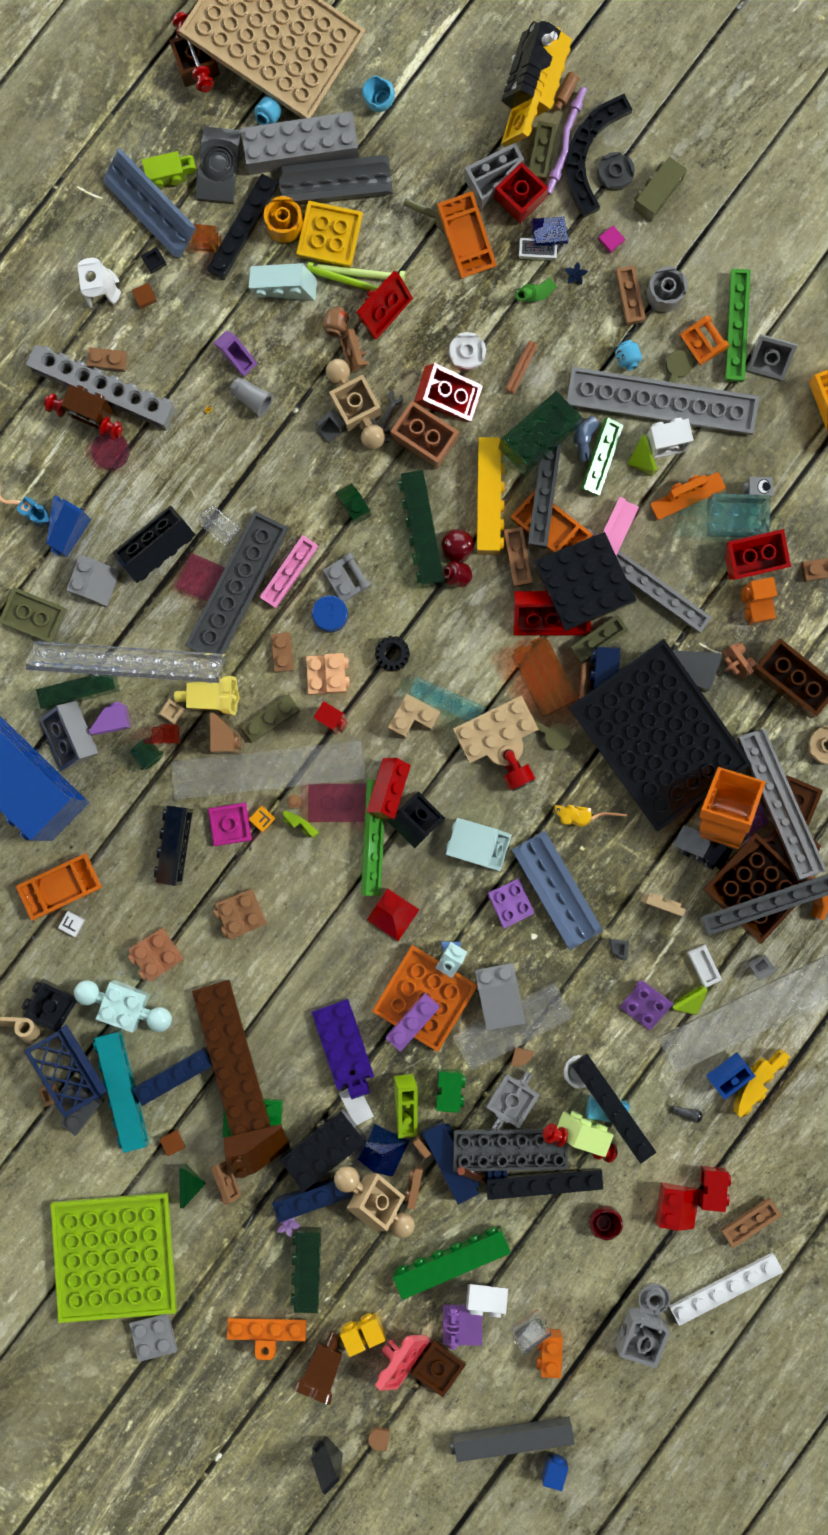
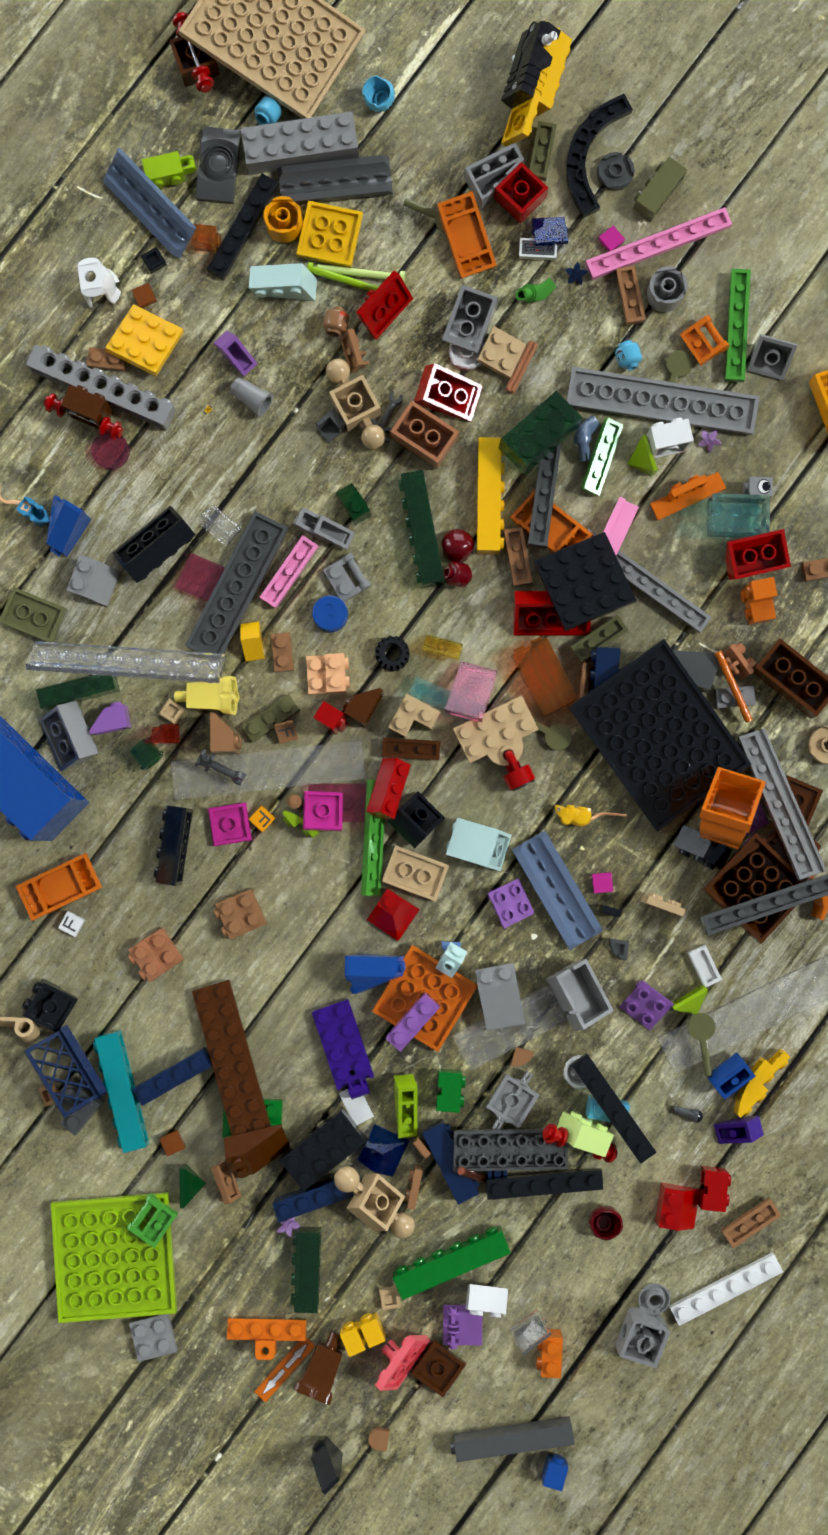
light aqua brick [74,980,172,1033] -> none
lavender bar [547,87,587,195] -> none
medium nougat cylinder [554,72,579,111] -> none
light grey plate [748,955,776,981] -> none
none -> yellow plate [105,304,184,376]
none -> bright green plate [127,1193,178,1248]
none -> dark grey bar [195,749,246,785]
none -> yellow slope [240,621,265,662]
none -> orange sticker [254,1338,315,1403]
none -> medium nougat tile [274,720,298,744]
none -> light grey slope [292,507,355,550]
none -> dark pink tile [303,791,343,832]
none -> reddish brown slope [343,688,384,727]
none -> blue slope [345,954,406,994]
none -> tan tile [379,1286,401,1310]
none -> reddish brown plate [382,737,441,761]
none -> tan plate [382,845,449,902]
none -> clear yellow plate [422,634,463,660]
none -> light grey slope [442,285,498,353]
none -> clear pink tile [445,661,497,722]
none -> tan plate [476,326,526,379]
none -> light grey piece [546,958,614,1031]
none -> bright pink plate [585,207,732,280]
none -> dark pink tile [591,872,613,893]
none -> black tile [599,904,622,917]
none -> olive piece [687,1013,716,1076]
none -> lavender plant [698,430,721,452]
none -> orange bar [714,650,753,723]
none -> light grey plate [714,686,756,709]
none -> dark purple slope [714,1116,764,1144]

